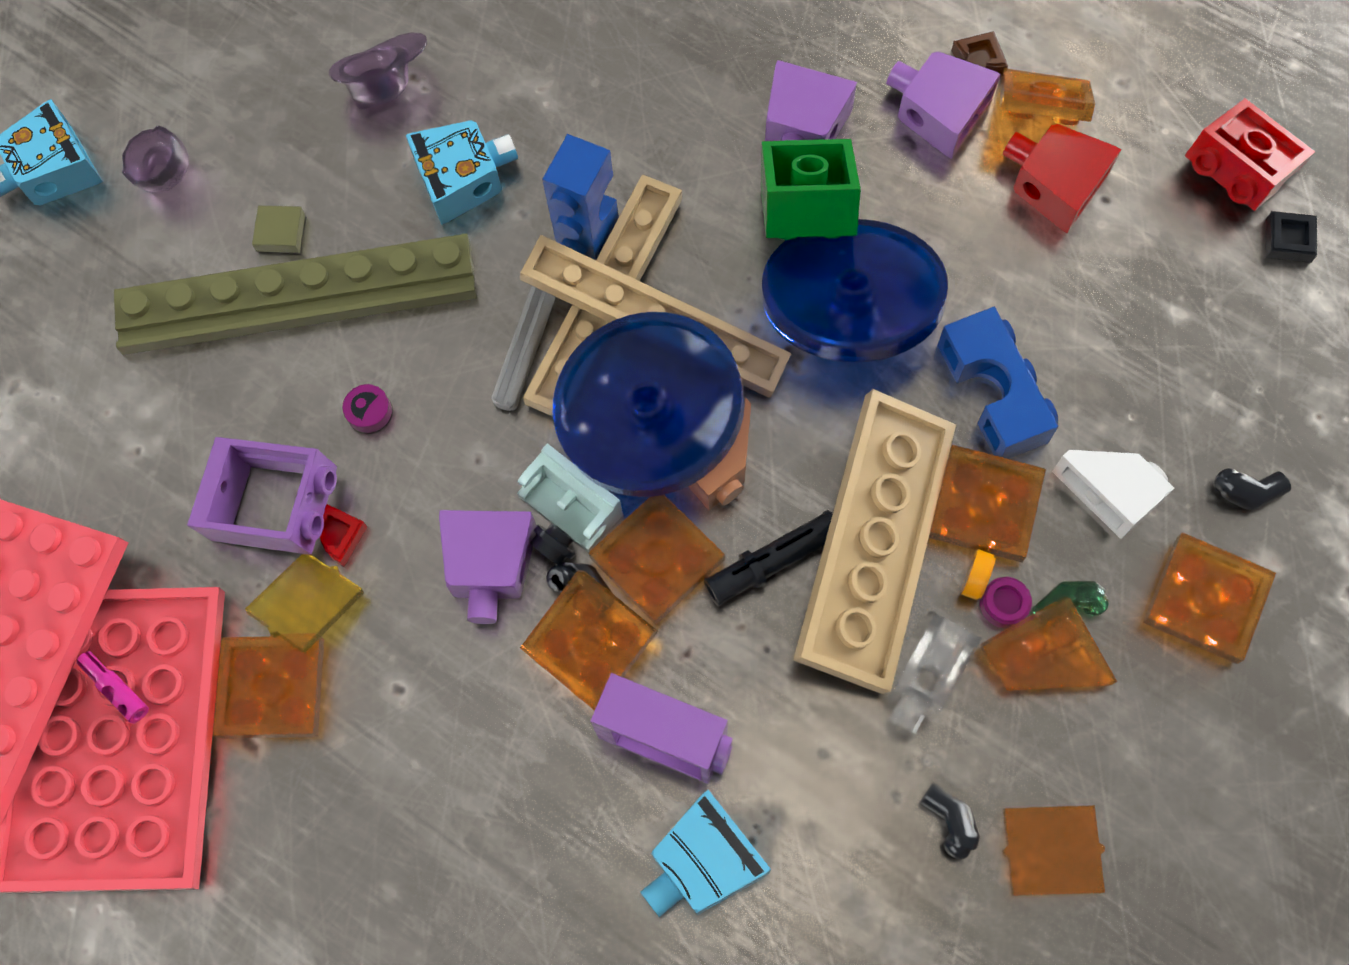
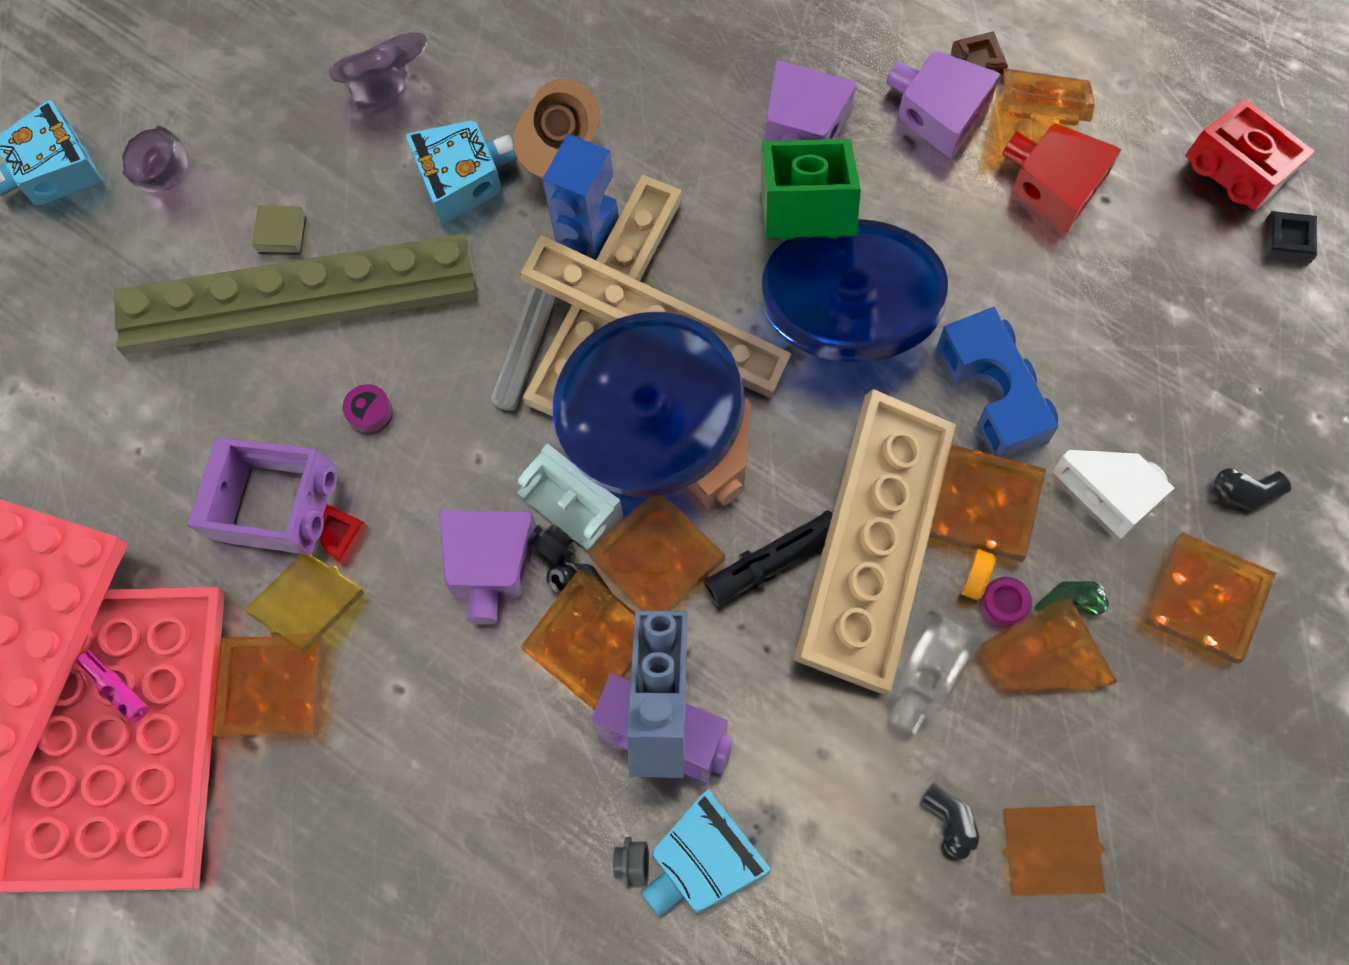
none -> medium nougat piece [513,79,600,178]
none -> dark grey plate [613,836,649,889]
none -> sand blue slope [627,611,687,778]

